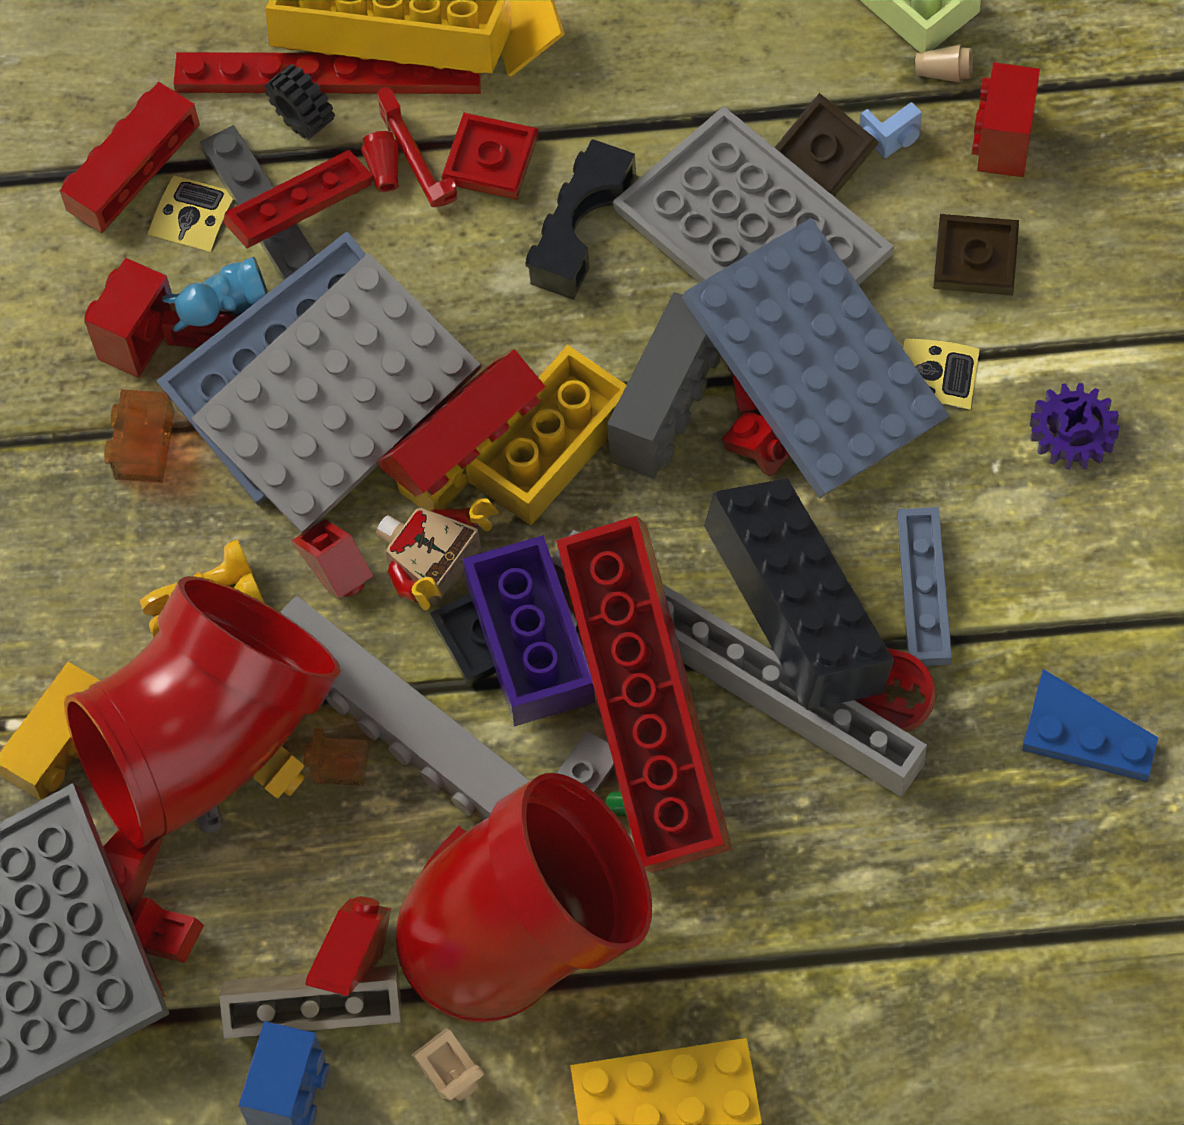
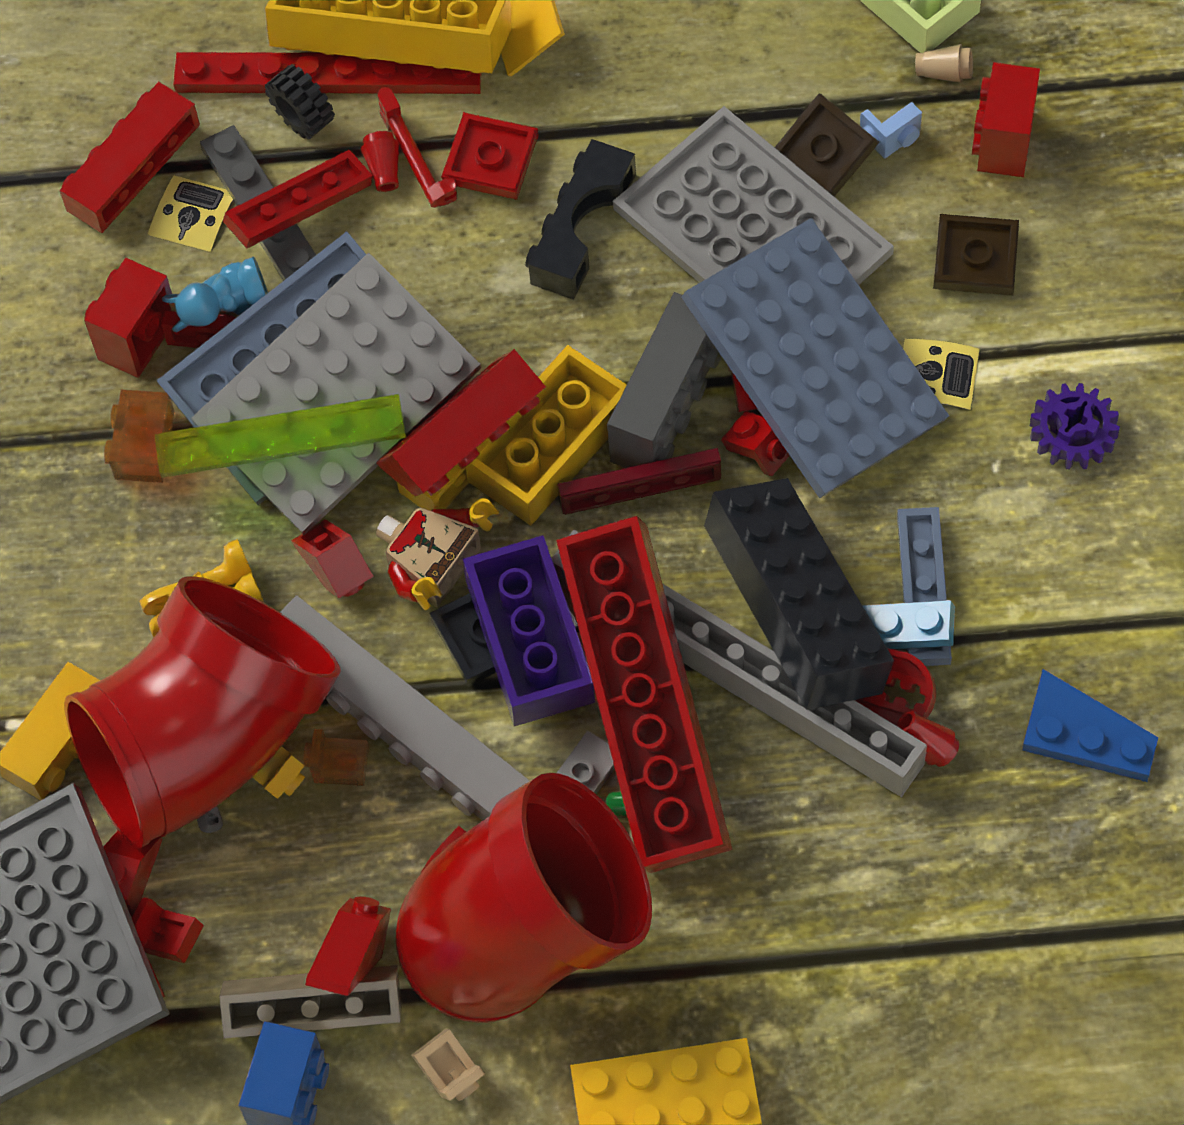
none -> clear neon green plate [154,394,406,478]
none -> dark red tile [558,448,721,515]
none -> plate [863,600,955,649]
none -> red cone [897,710,959,767]

